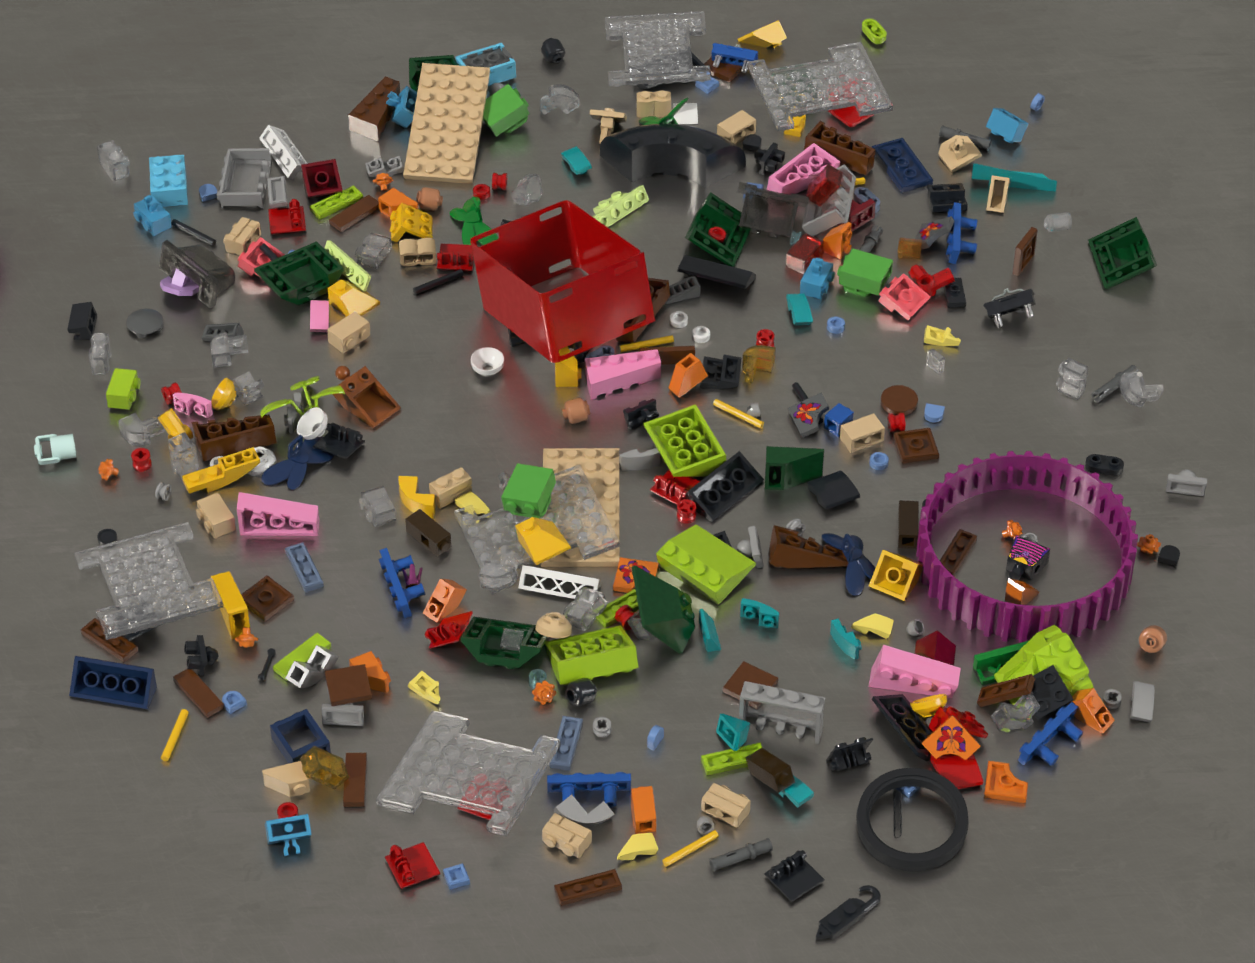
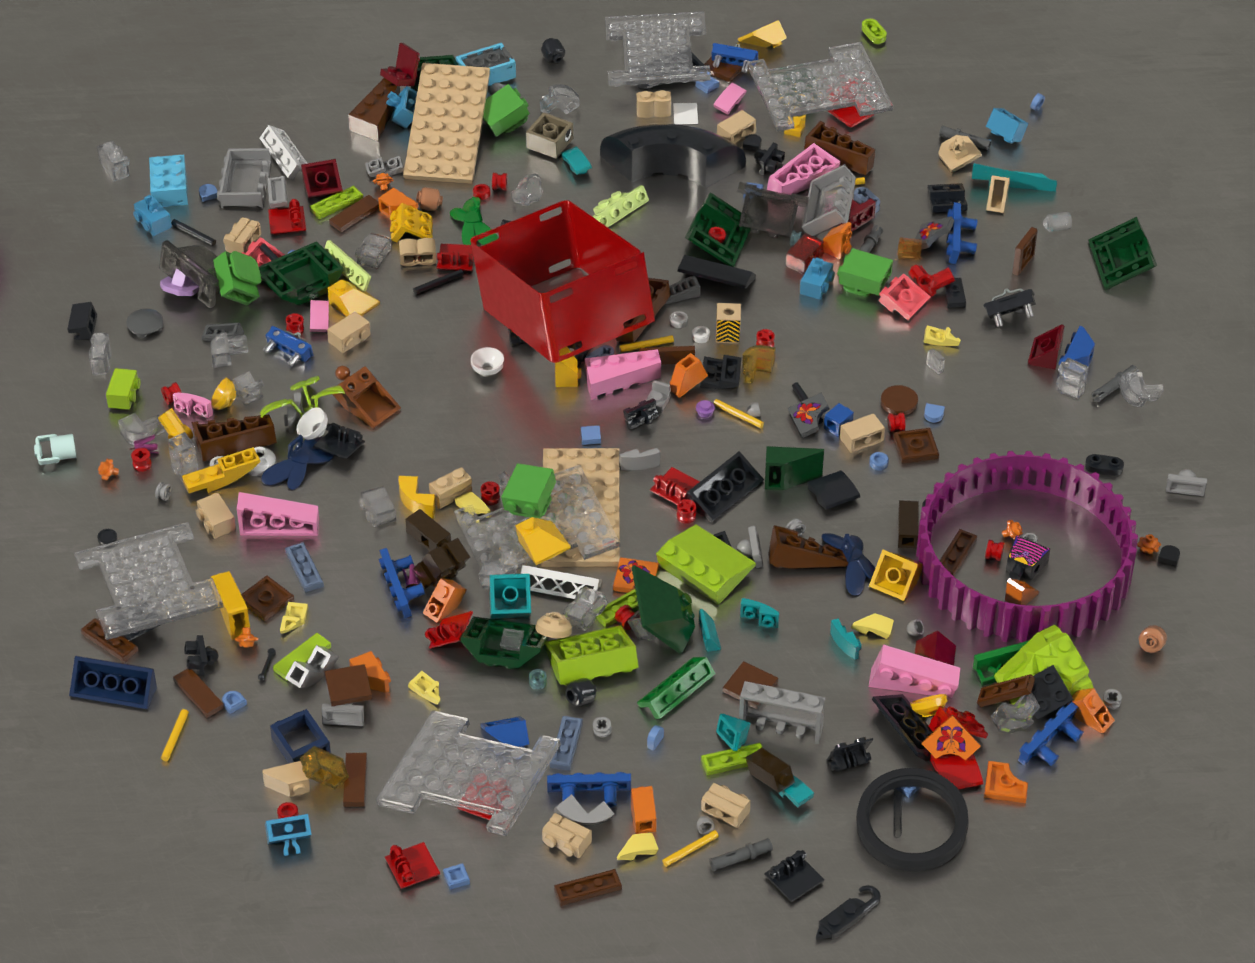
orange plant [532,680,556,705] -> none
nougat head [562,397,591,424] -> none
tan piece [590,108,627,144] -> none
green piece [639,98,688,125] -> none
lime slope [644,404,726,477] -> none
teal slope [786,294,813,325] -> none
clear red brick [806,164,843,207] -> none
medium blue tile [827,317,845,334] -> none
dark blue tile [872,137,933,193] -> none
light grey slope [1130,681,1155,723] -> none
none -> flat silver piece [129,434,159,454]
none -> bright green brick [213,251,261,305]
none -> blue piece [263,326,314,366]
none -> light yellow slope [280,602,309,634]
none -> red wheel [286,313,304,336]
none -> dark red bracket [380,43,420,86]
none -> dark brown brick [413,538,470,589]
none -> blue slope [480,716,529,751]
none -> red wheel [481,481,500,506]
none -> teal slope [489,574,531,619]
none -> dark tan brick [526,112,574,159]
none -> medium blue tile [581,426,601,445]
none -> green fence [637,657,716,719]
none -> light grey bracket [646,380,671,413]
none -> medium lavender plate [696,400,715,418]
none -> bright pink slope [713,83,747,115]
none -> piece [716,303,741,343]
none -> red wheel [985,540,1004,562]
none -> dark red slope [1028,324,1065,370]
none -> blue slope [1059,326,1095,375]

